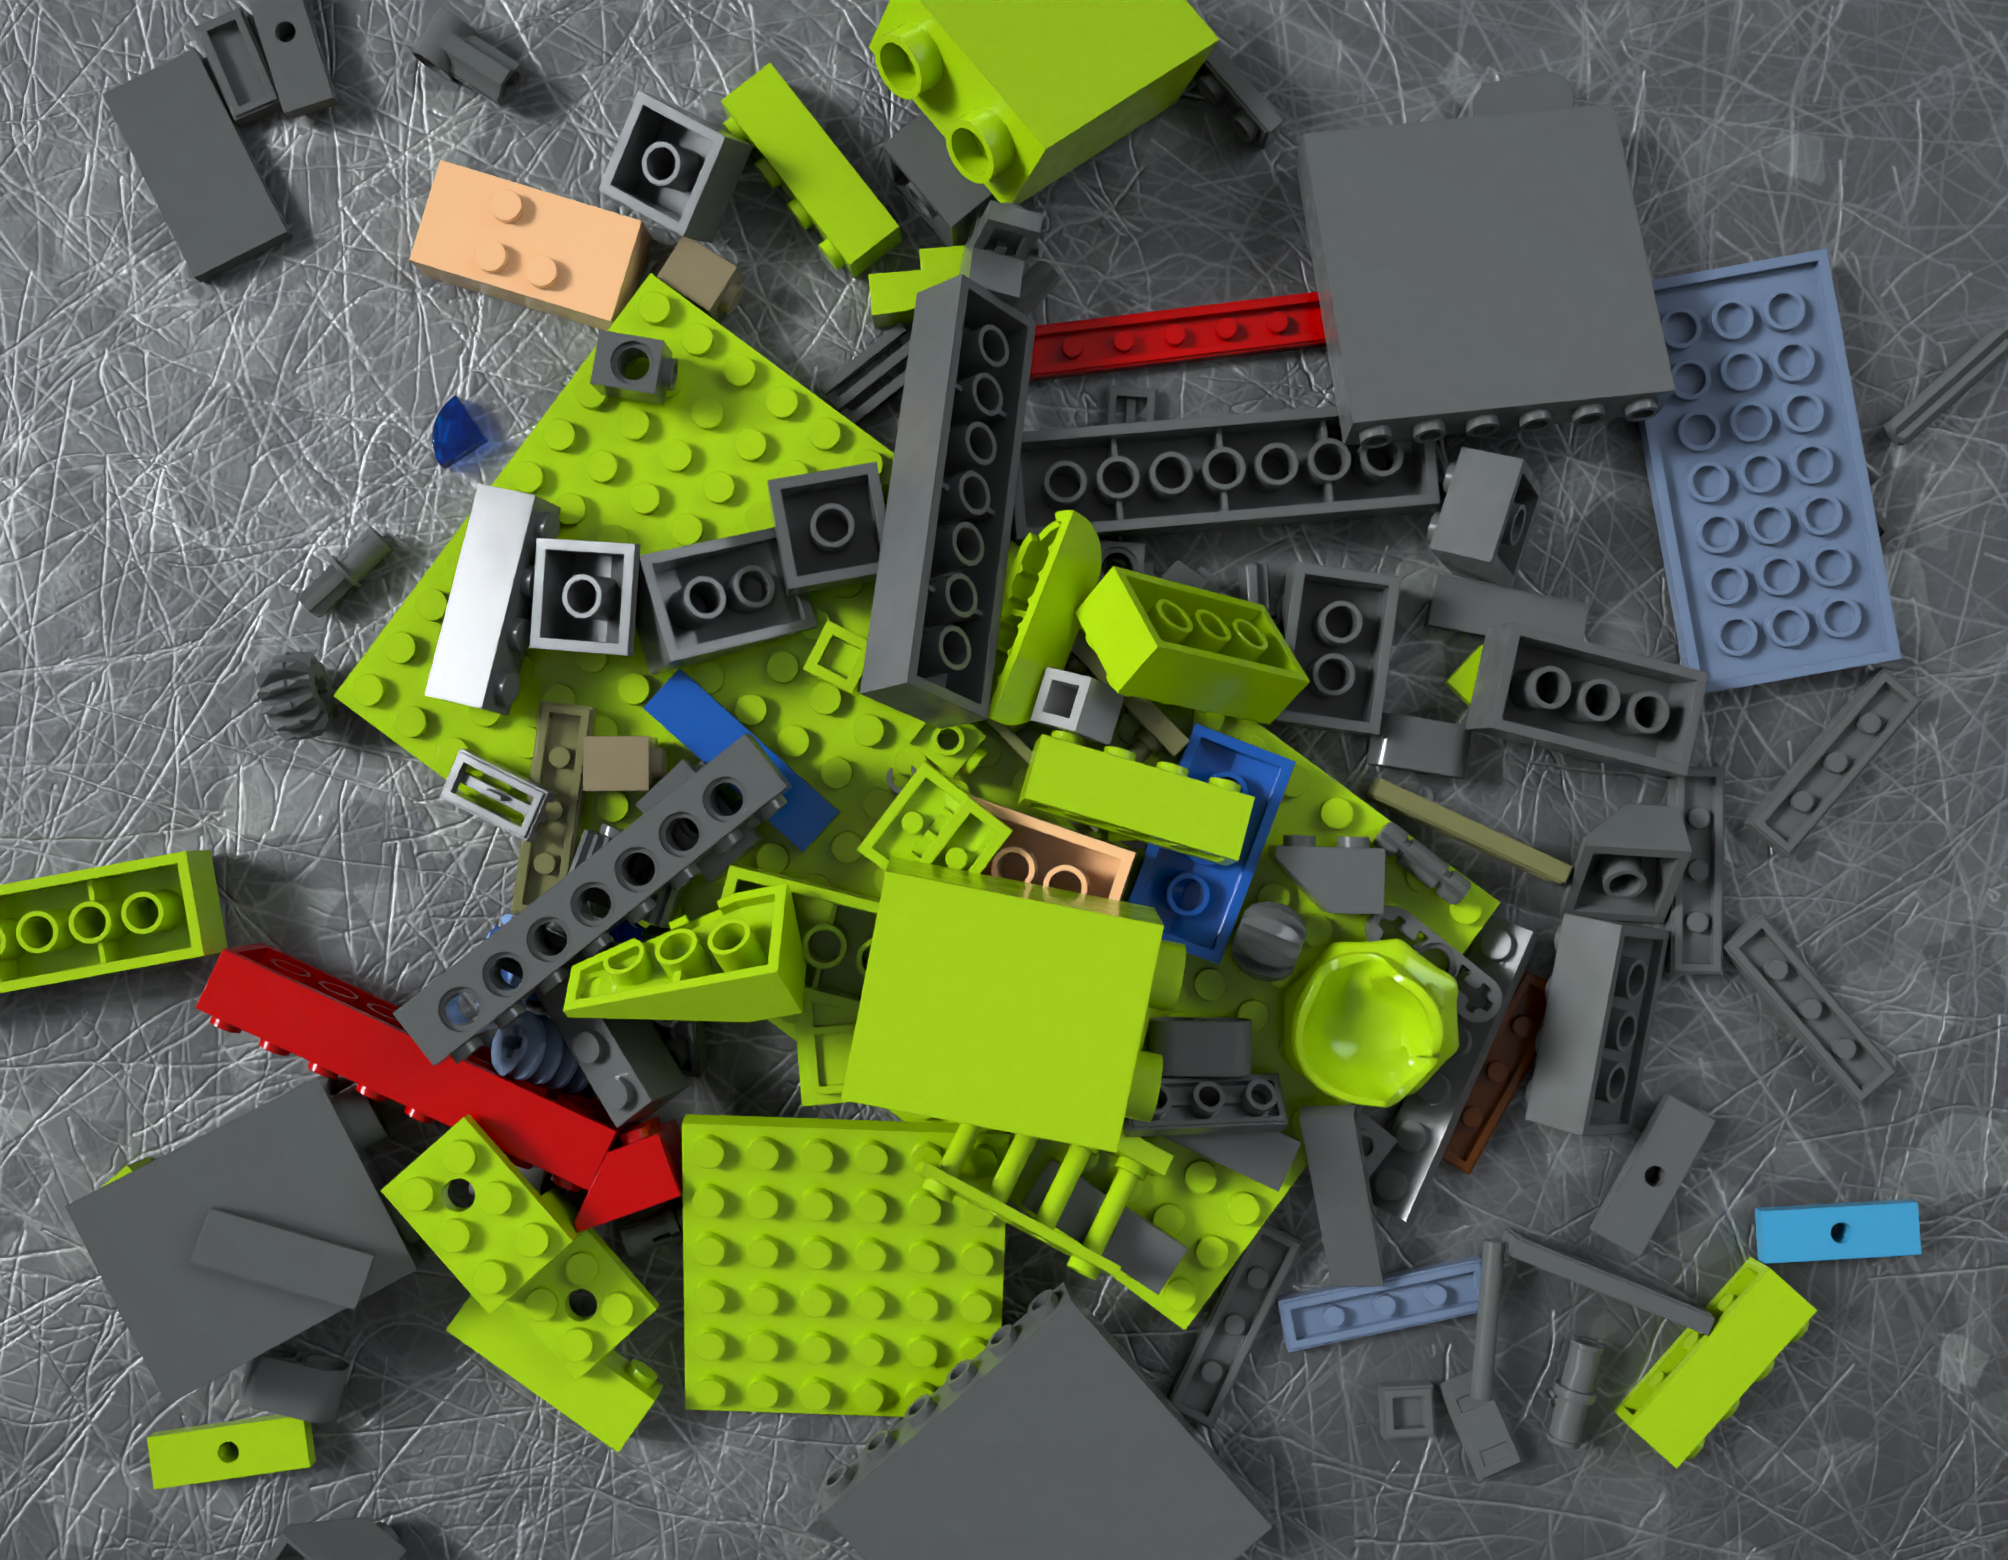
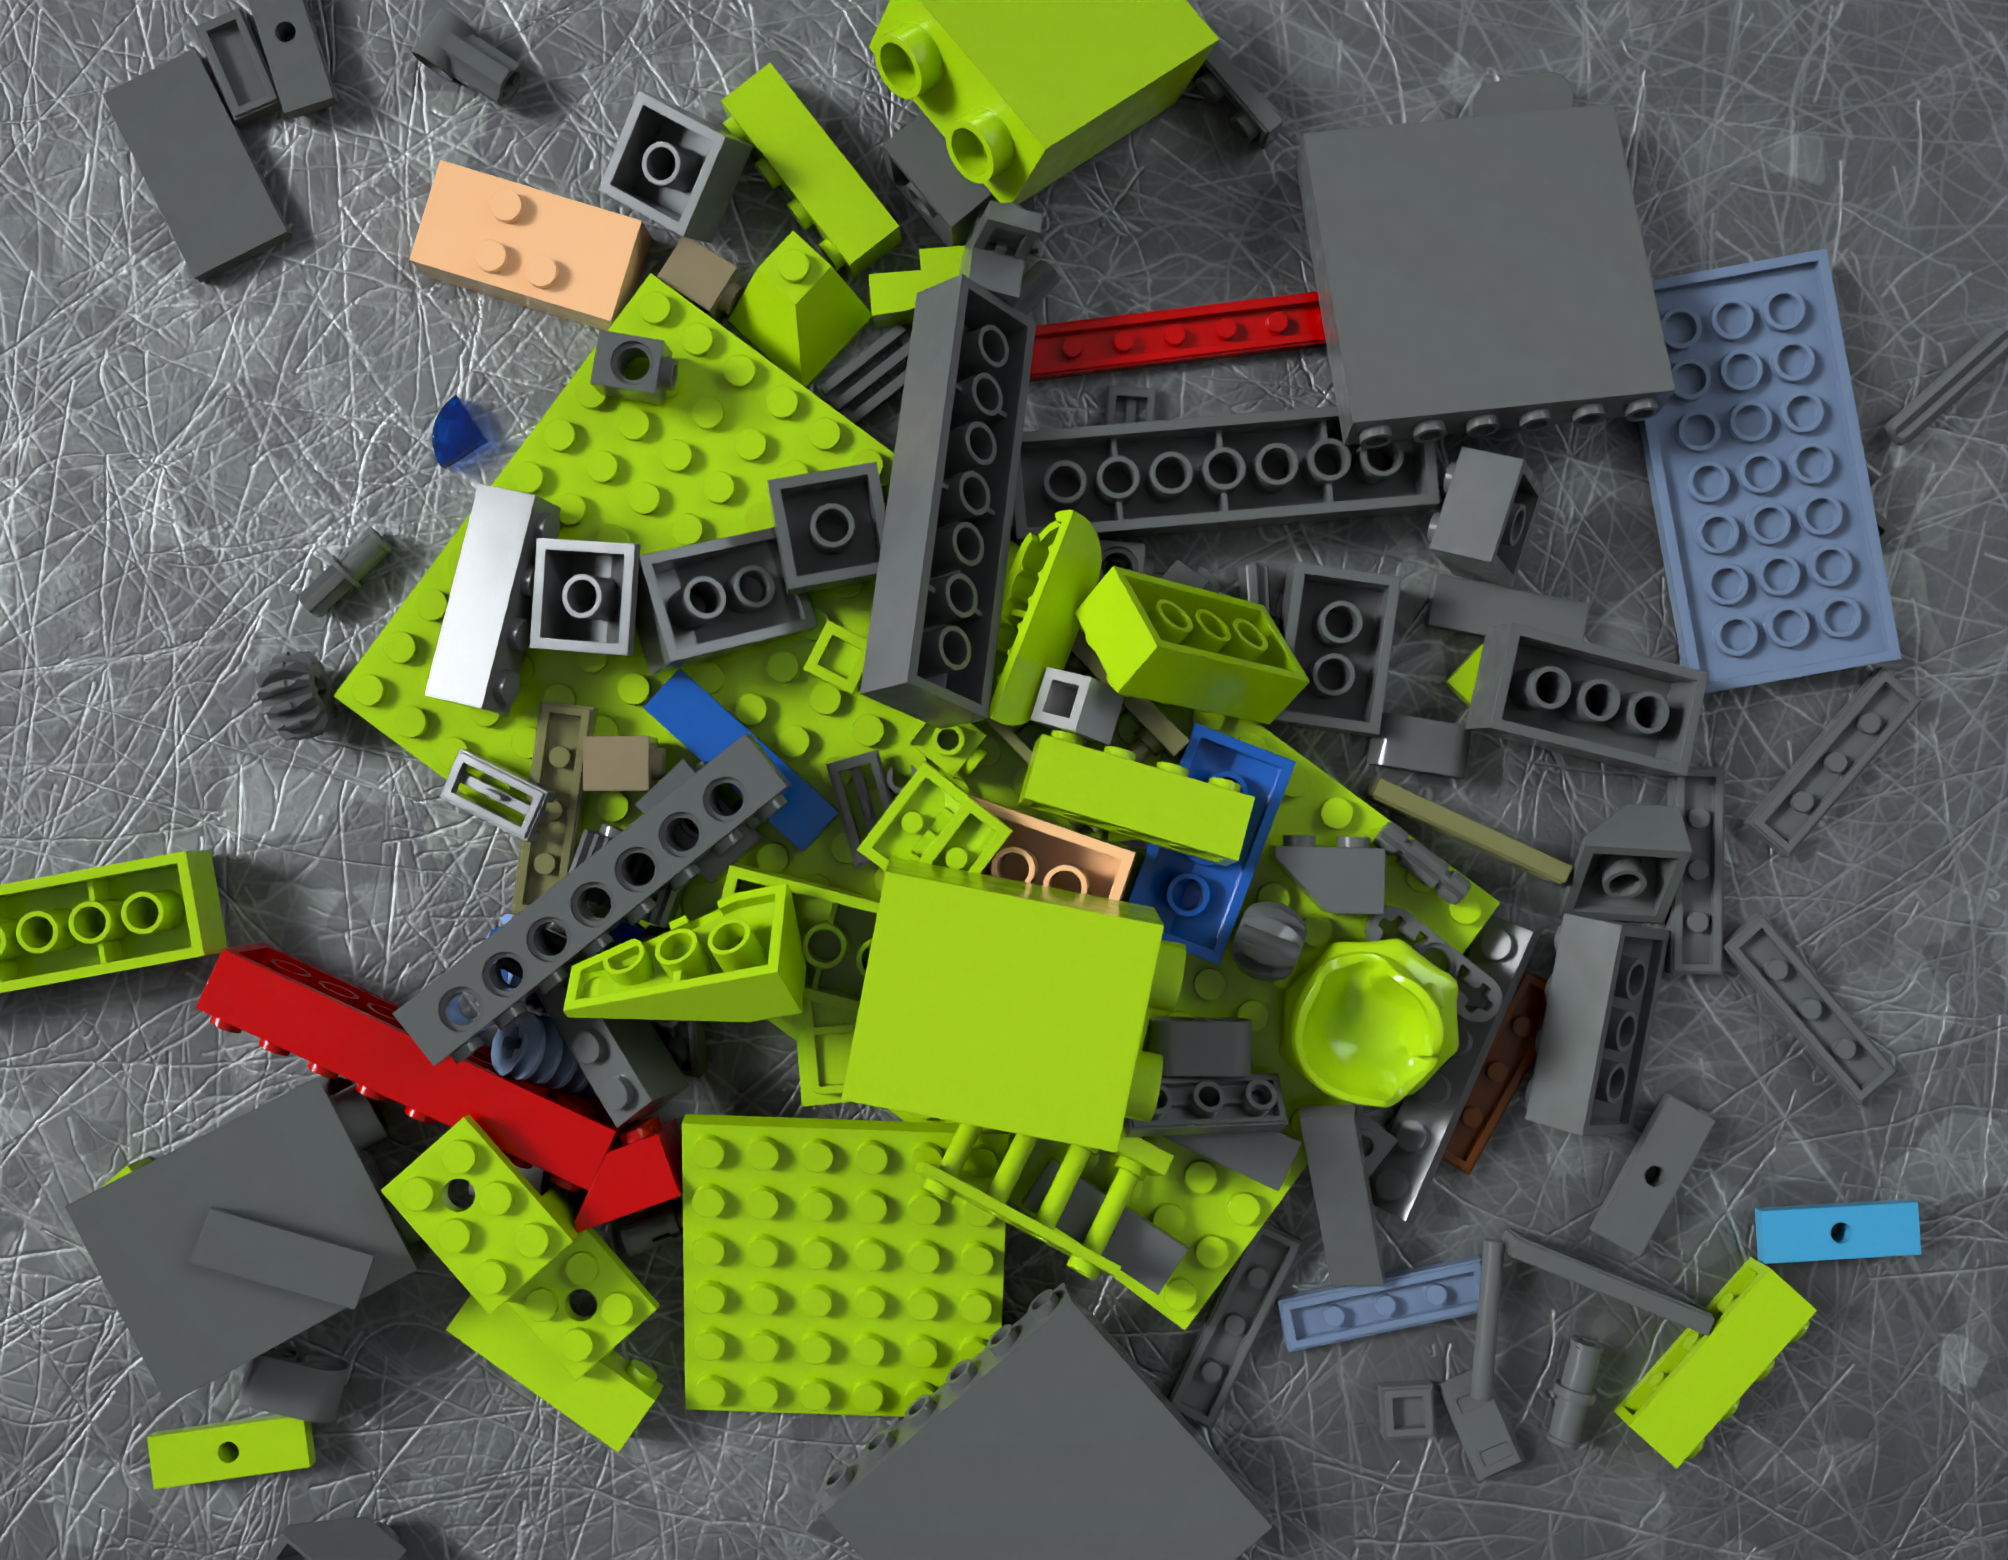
none -> lime slope [728,231,872,388]
none -> dark grey tile [826,749,893,868]

